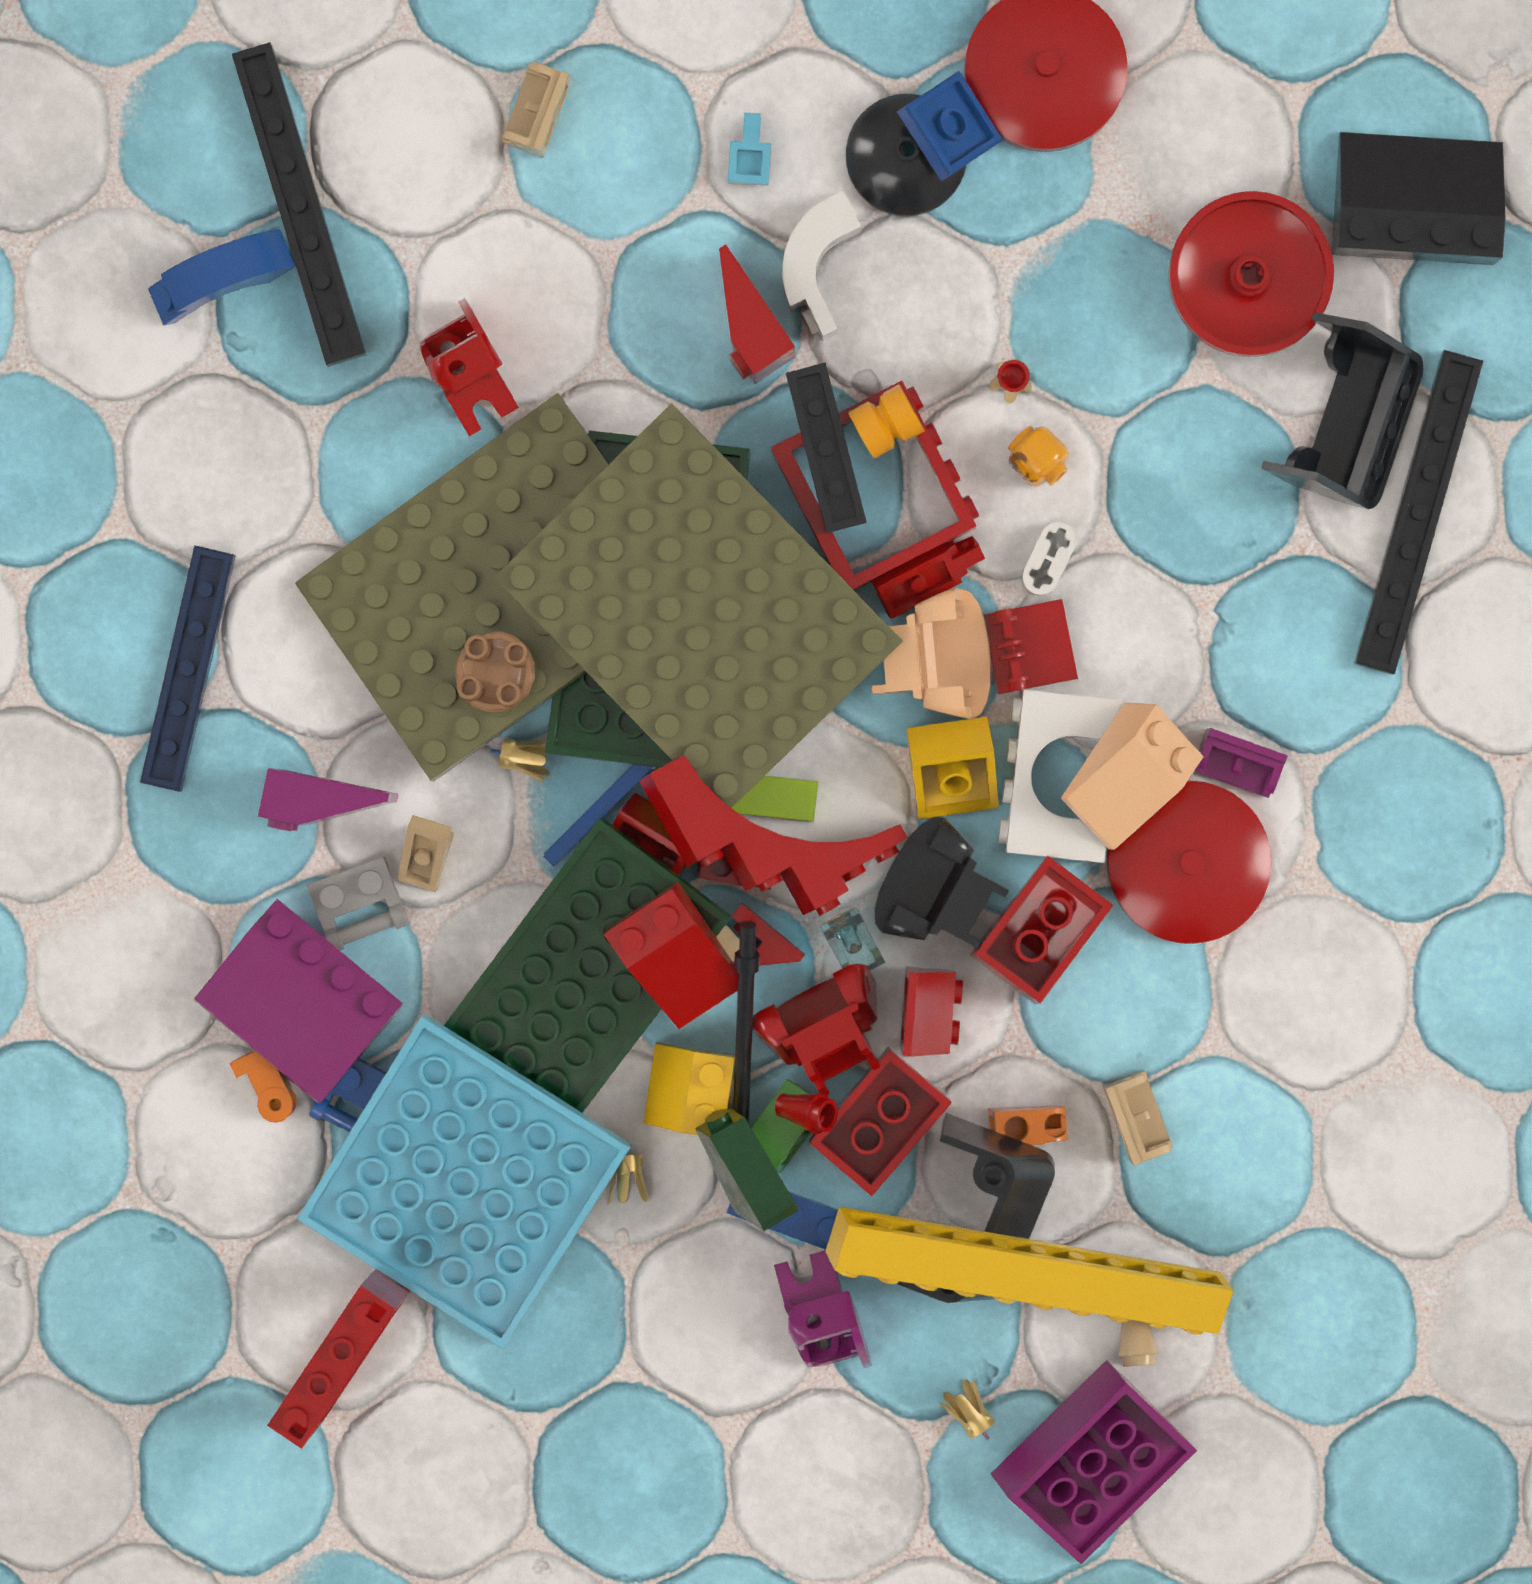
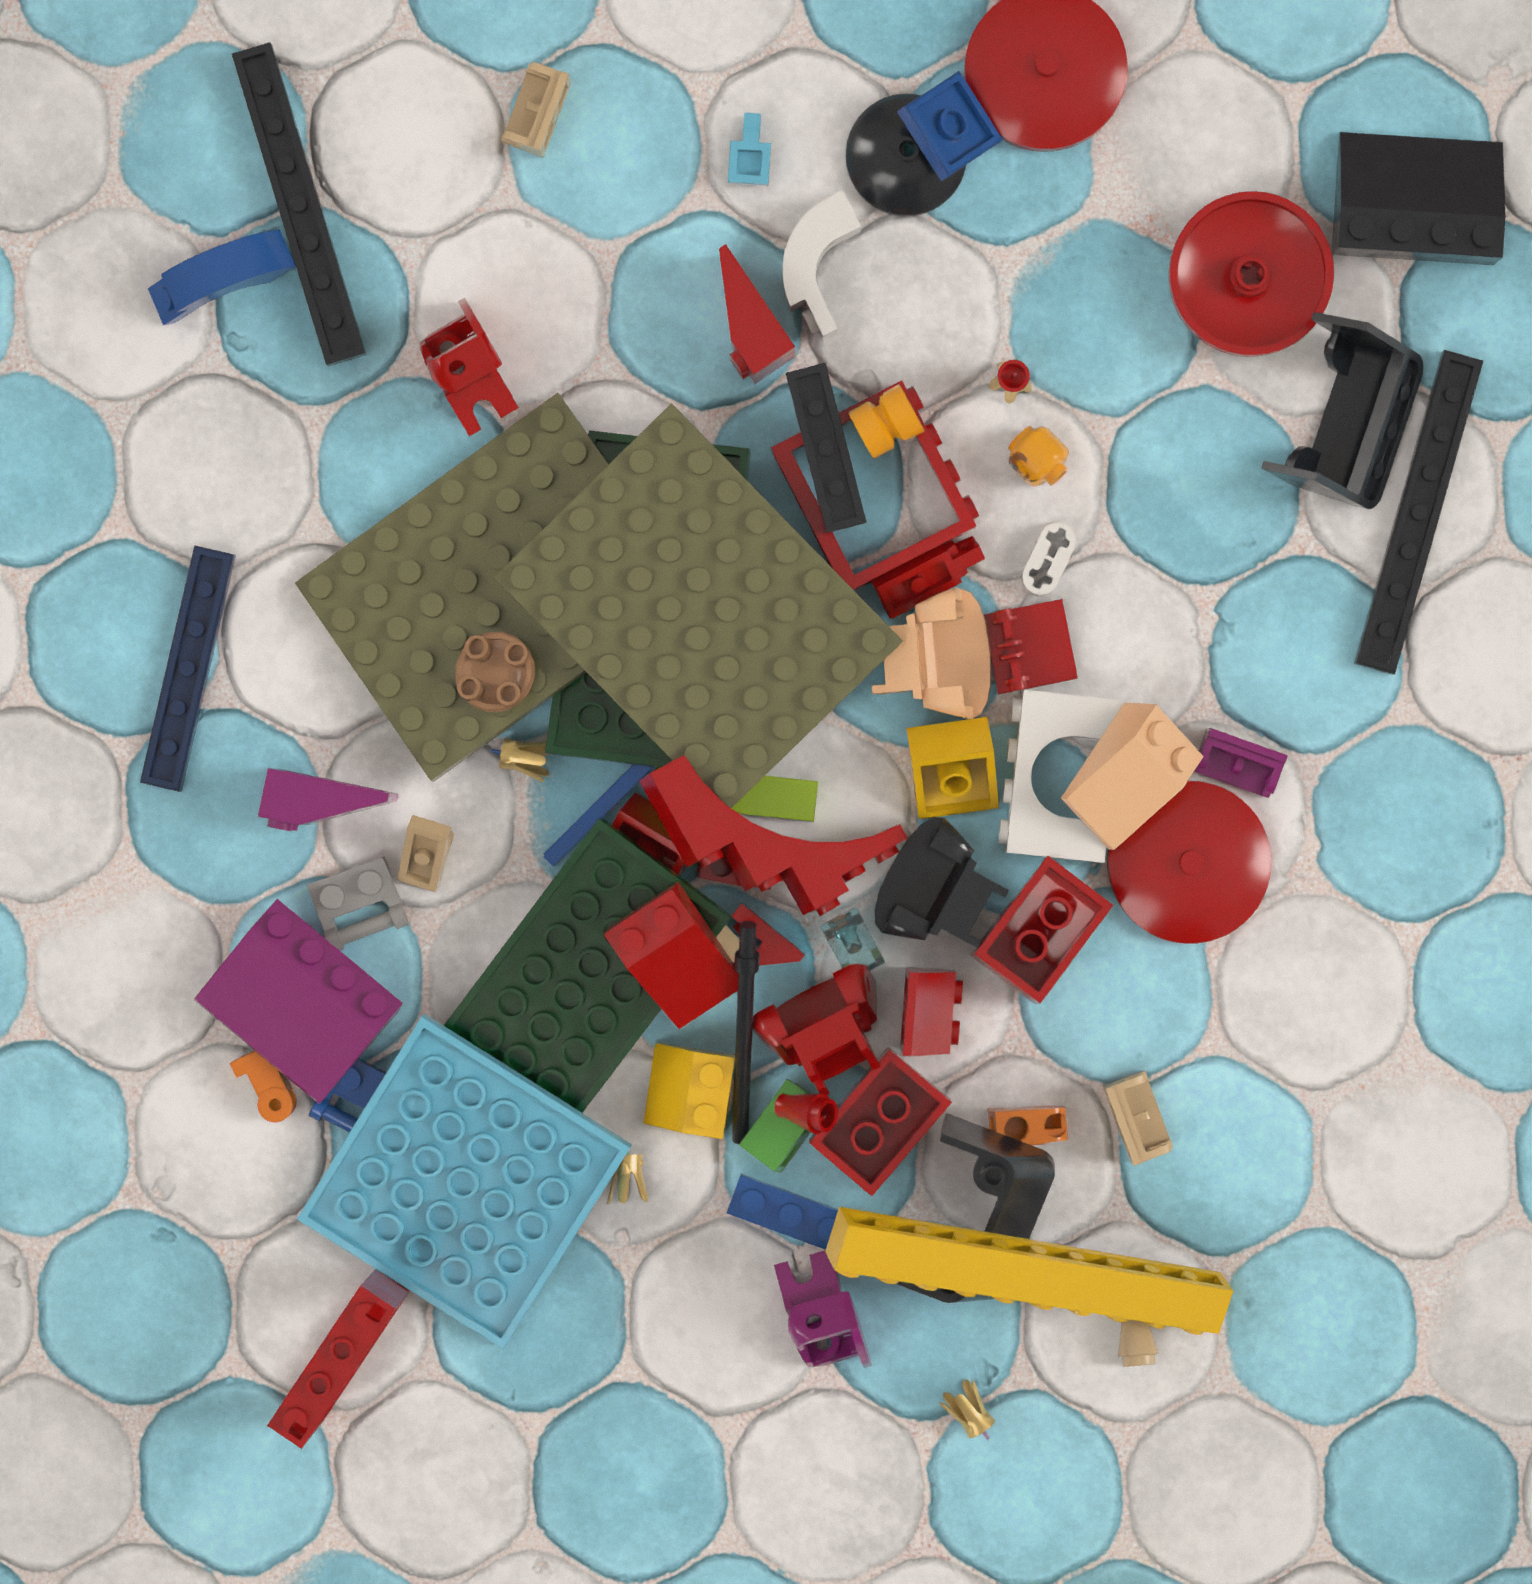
dark green slope [695,1108,799,1231] -> none
magenta slope [990,1360,1197,1564] -> none

